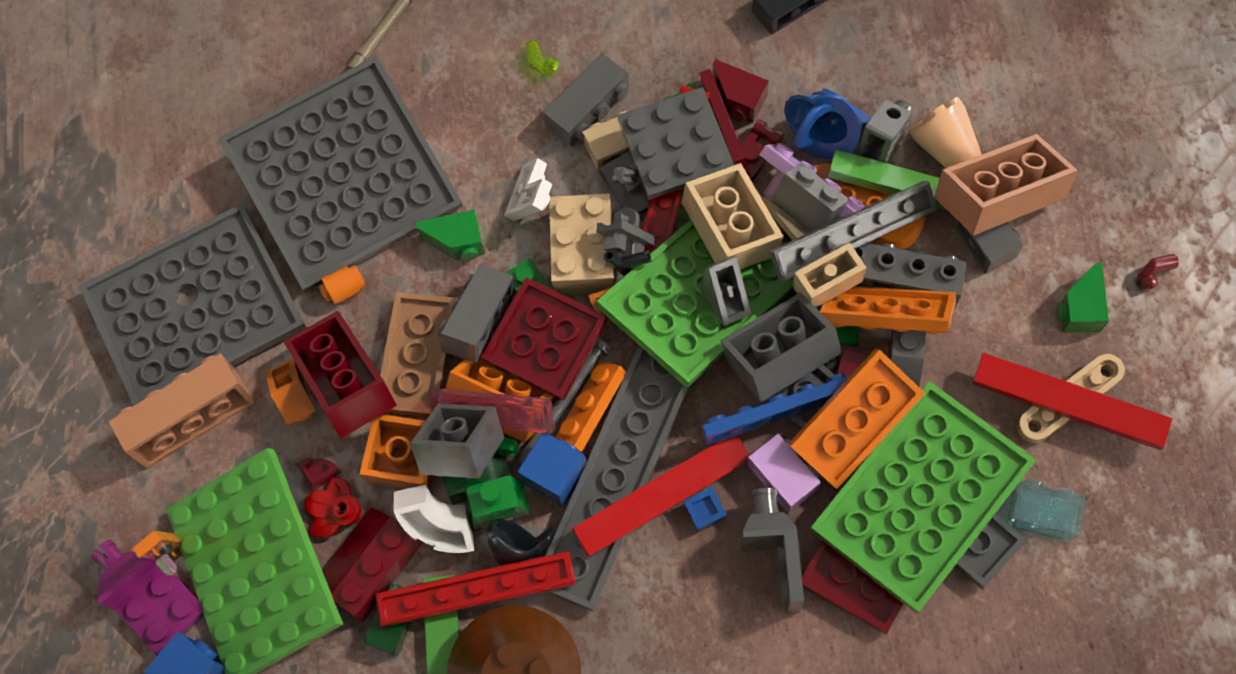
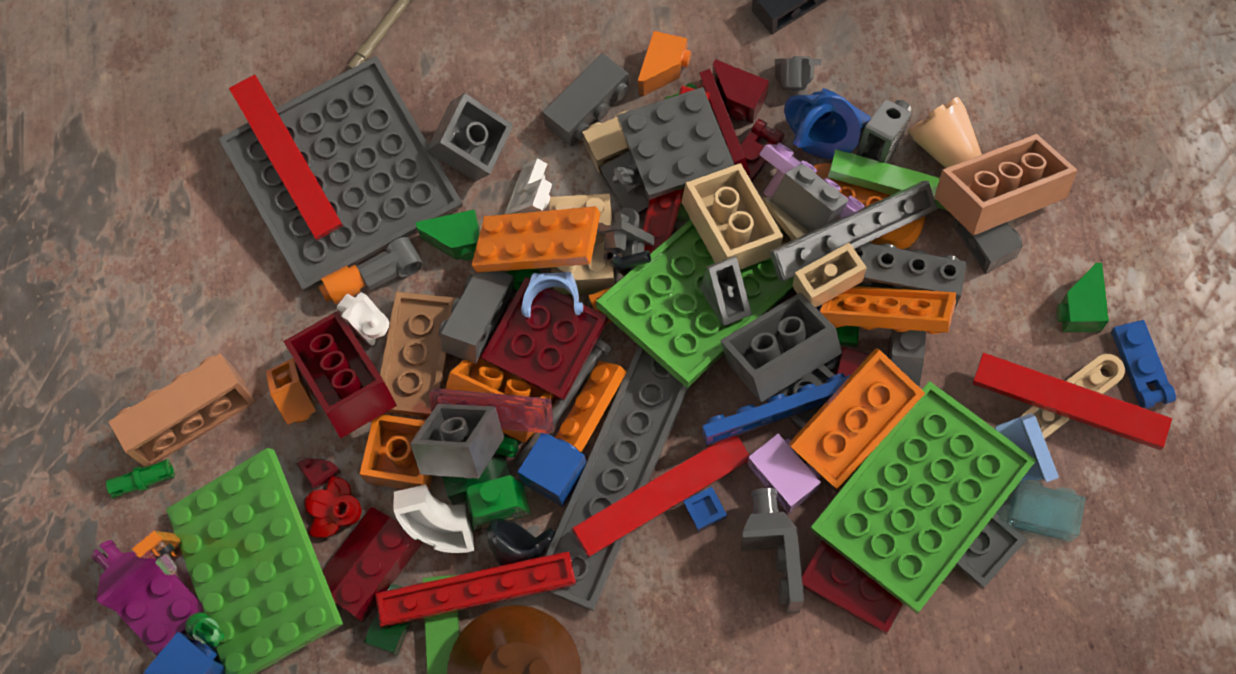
dark grey plate [79,203,307,406] -> none
clear neon green arm [525,40,559,76] -> none
dark red arm [1137,254,1179,291] -> none
none -> green pin [106,459,175,499]
none -> green axle [185,612,225,647]
none -> red tile [229,74,343,240]
none -> white hips [337,292,390,347]
none -> dark grey piece [357,237,423,291]
none -> dark grey brick [426,93,513,182]
none -> orange plate [472,206,601,273]
none -> light blue helmet [521,271,583,318]
none -> orange slope [638,31,692,96]
none -> dark grey piece [774,56,822,90]
none -> light blue panel [995,413,1059,487]
none -> blue plate [1111,320,1176,409]

